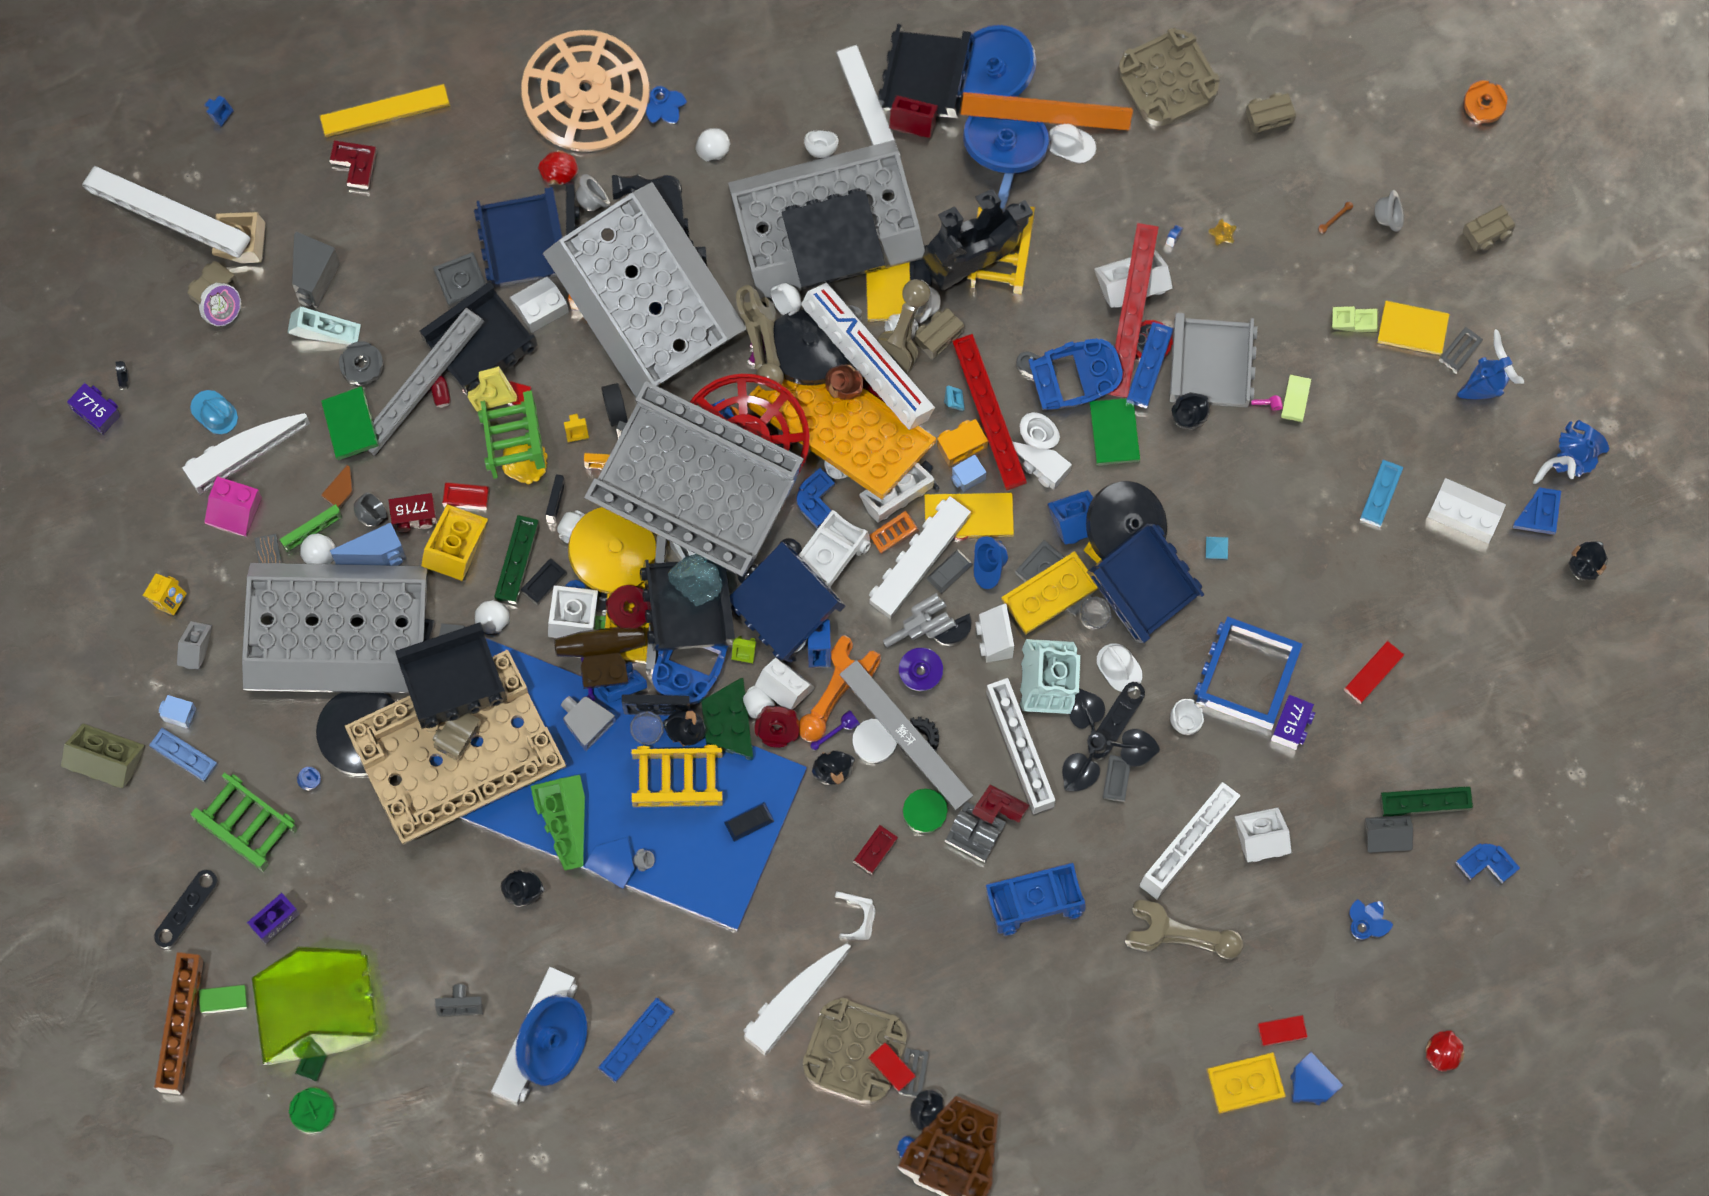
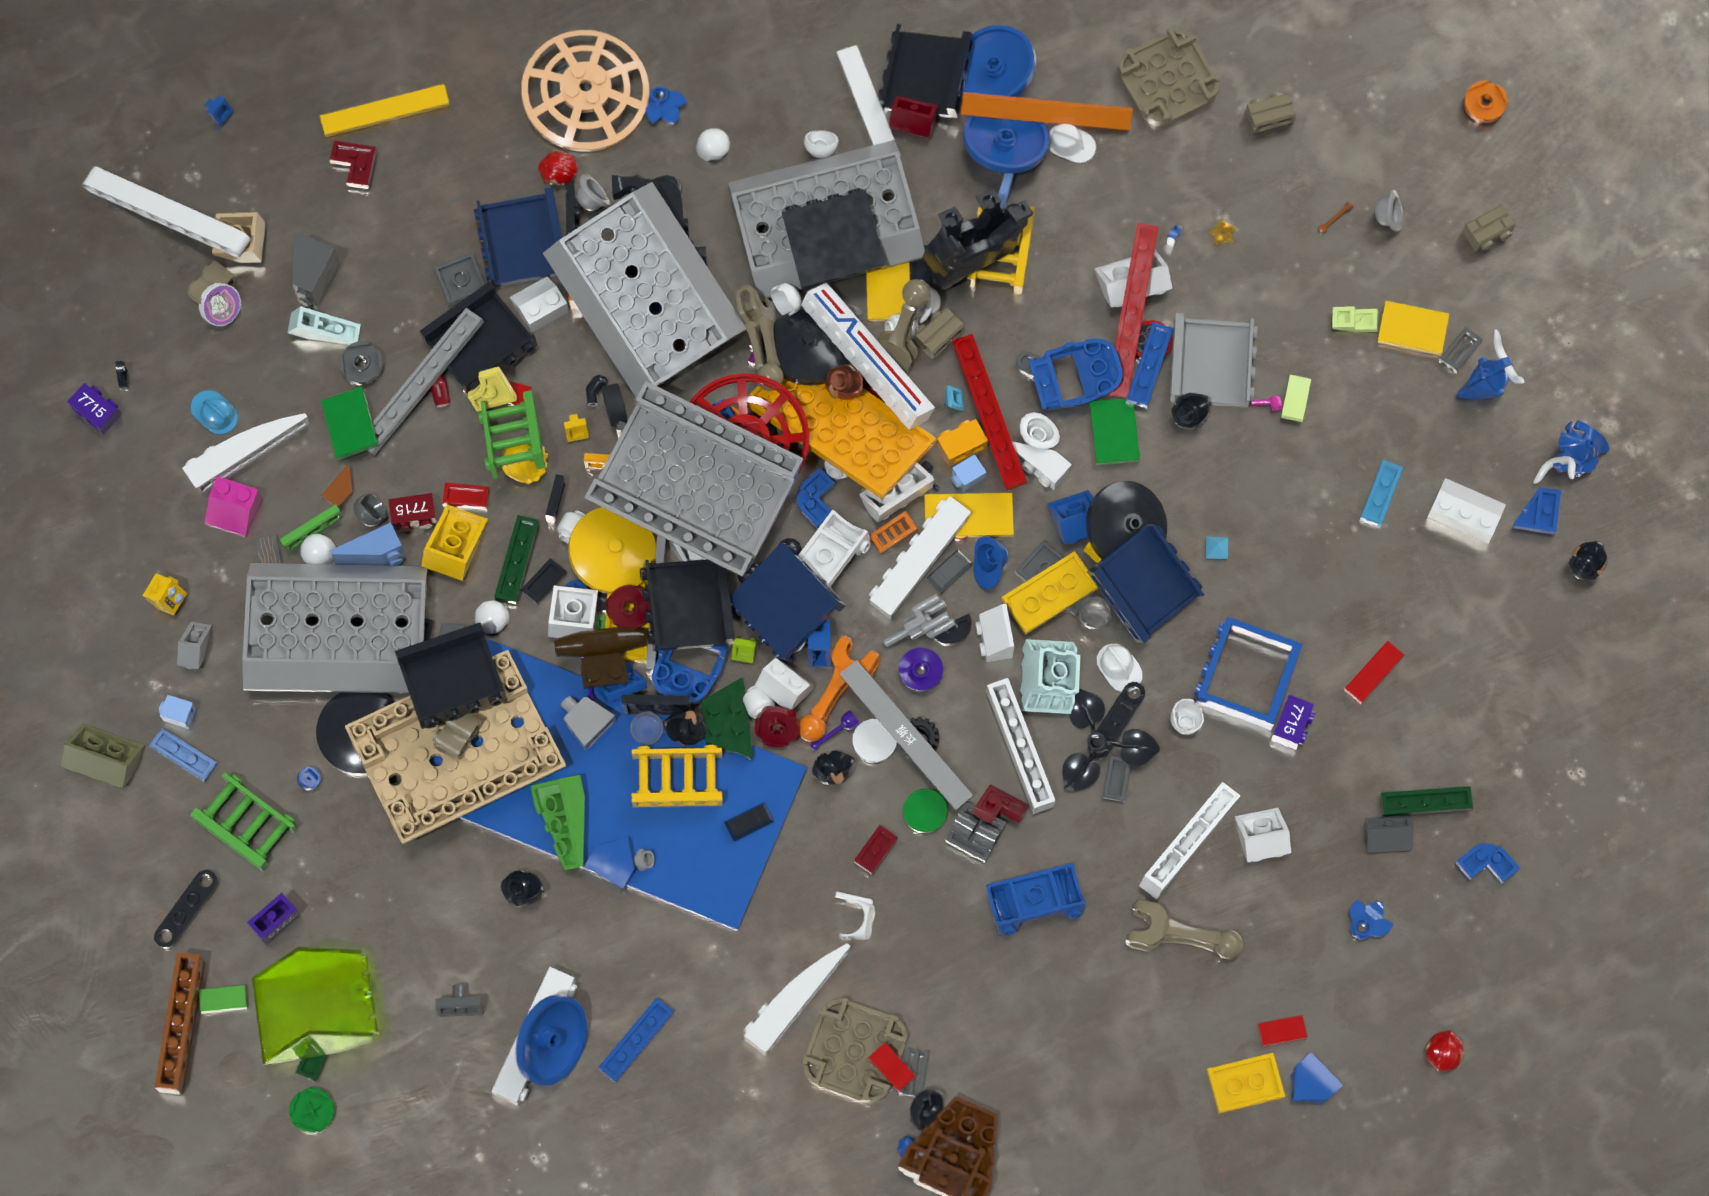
clear light blue hair [668,554,723,606] -> none
none -> black arm [586,375,608,406]

